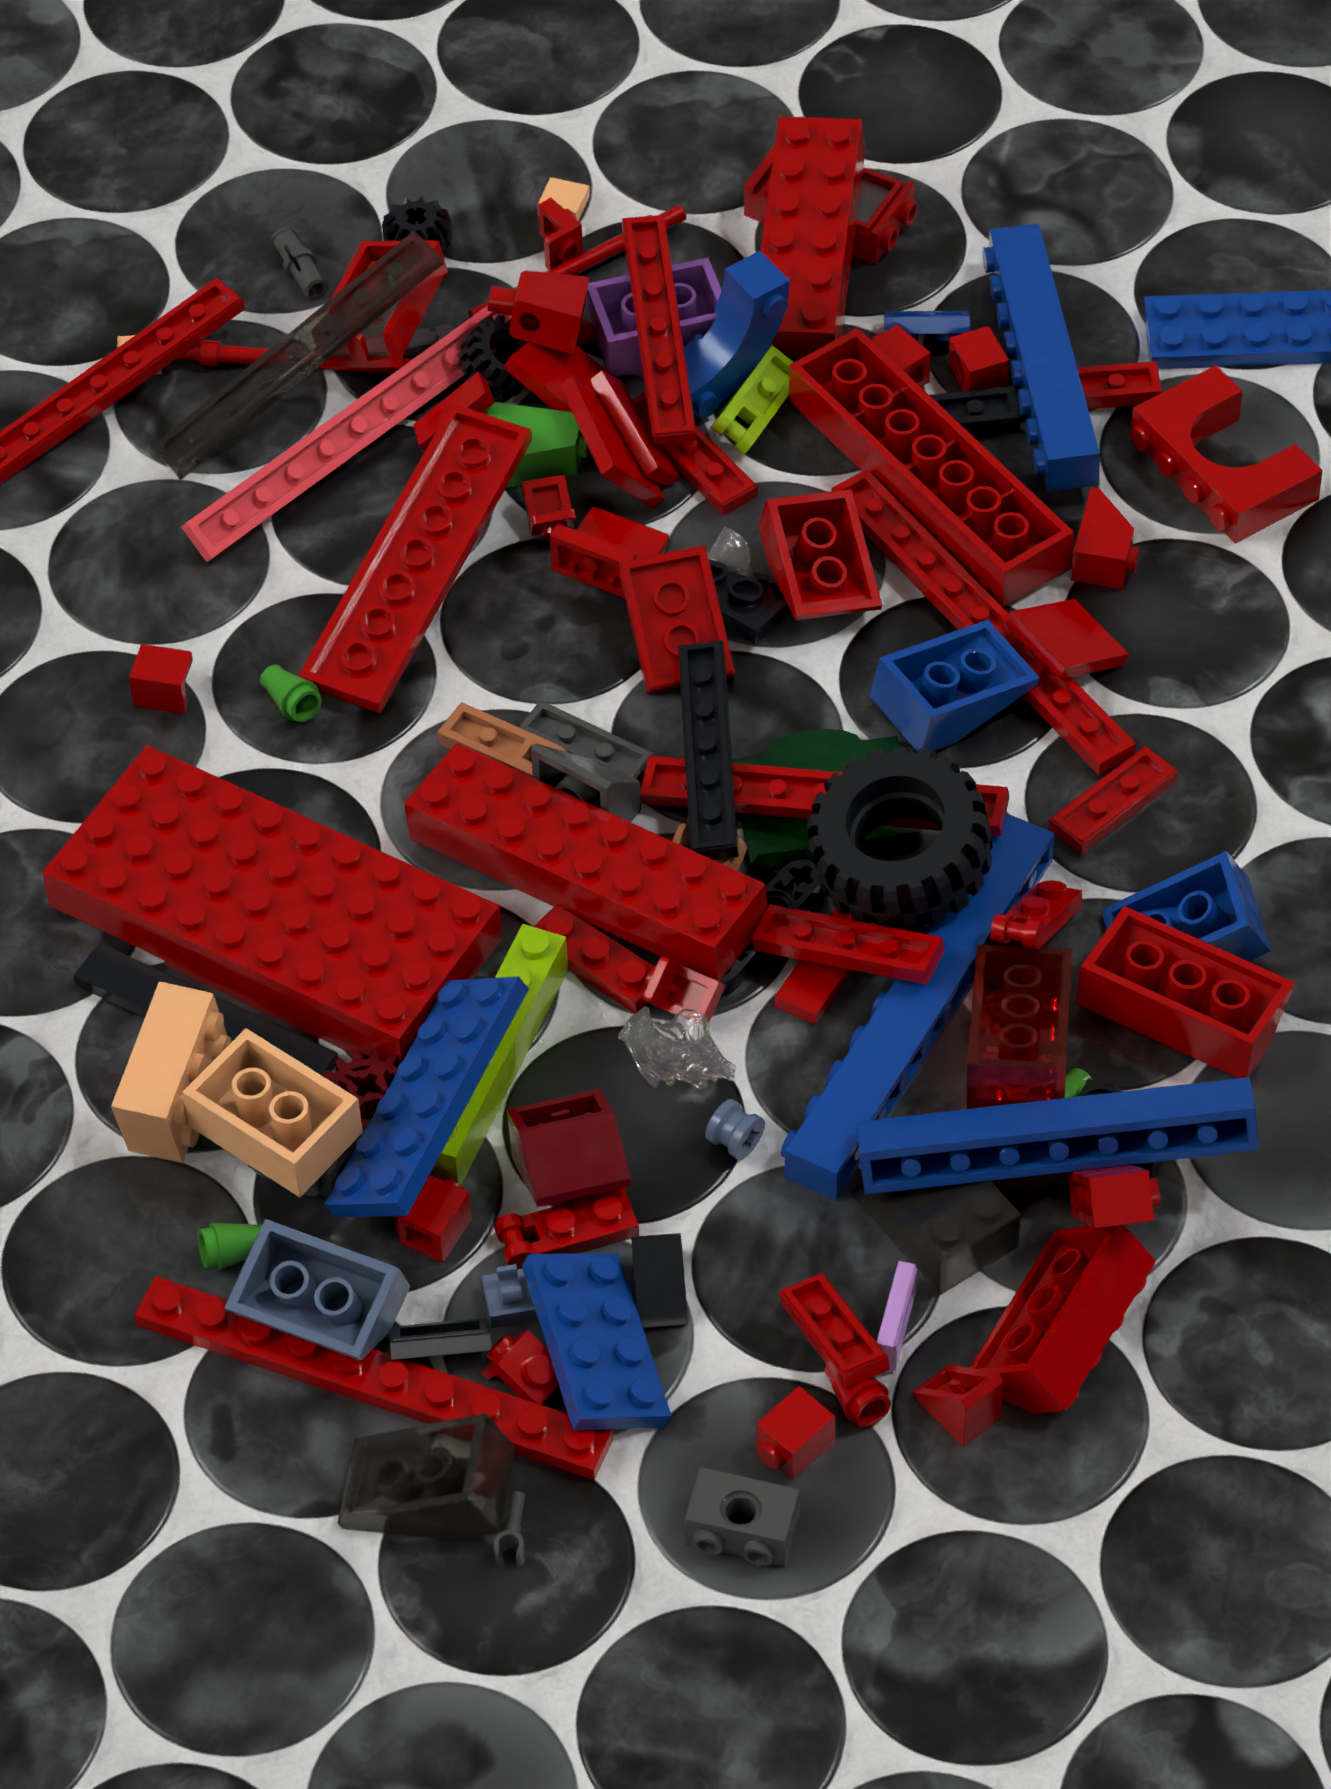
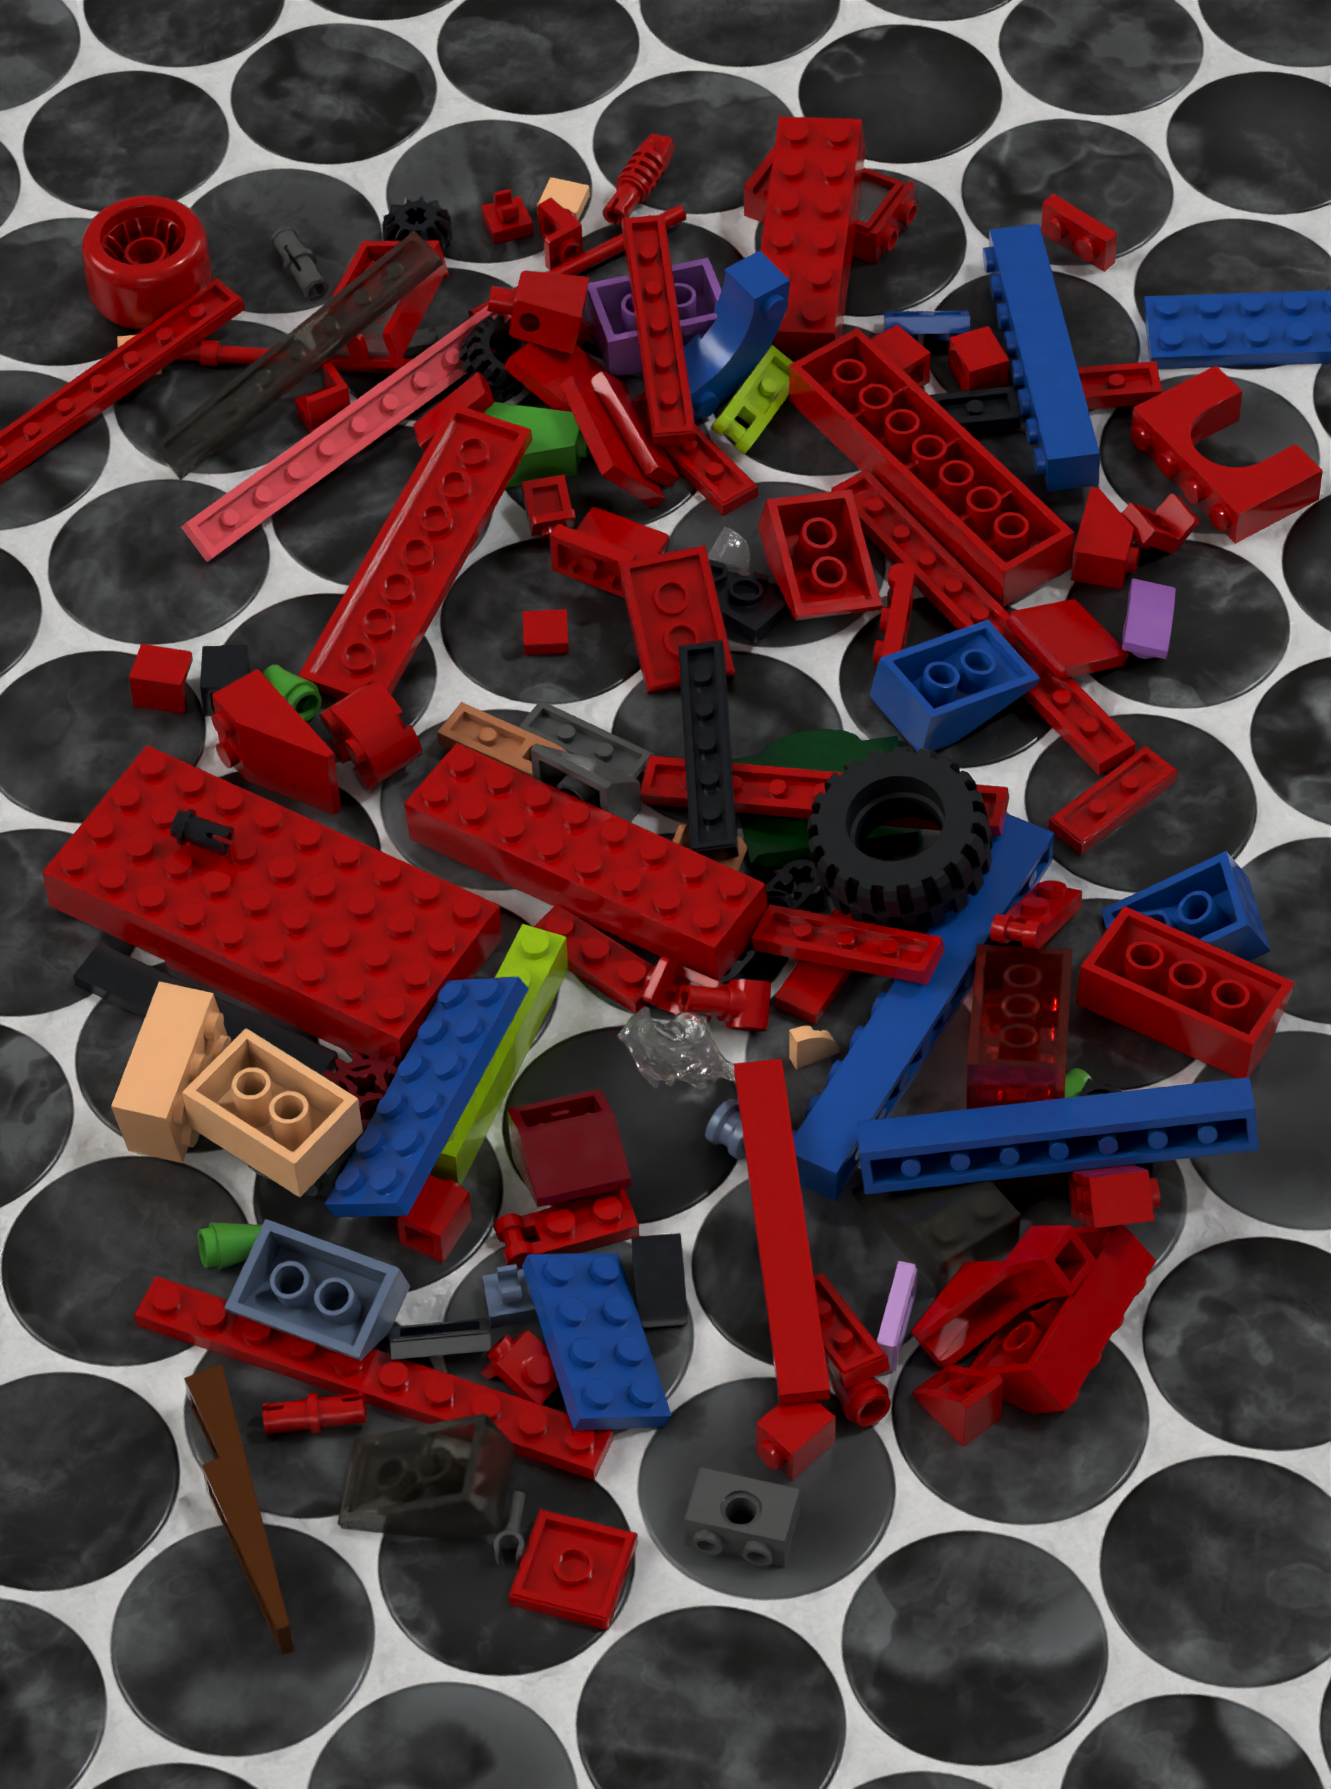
none -> red wheel [81,196,212,330]
none -> black pin [170,809,234,856]
none -> reddish brown slope [184,1363,294,1655]
none -> black brick [200,645,251,716]
none -> red slope [211,669,341,815]
none -> red pin [262,1391,367,1436]
none -> red panel [294,362,350,433]
none -> red brick [319,681,422,791]
none -> red tile [481,189,534,245]
none -> red tile [509,1509,638,1630]
none -> red tile [522,609,569,655]
none -> red hinge [602,134,675,226]
none -> red pin [677,979,771,1031]
none -> red tile [734,1059,830,1404]
none -> light nougat tile [789,1026,839,1070]
none -> red plate [873,563,914,667]
none -> red arch [911,1225,1097,1368]
none -> red plate [1041,193,1117,272]
none -> red bracket [1121,494,1199,554]
none -> medium lavender slope [1122,578,1176,659]

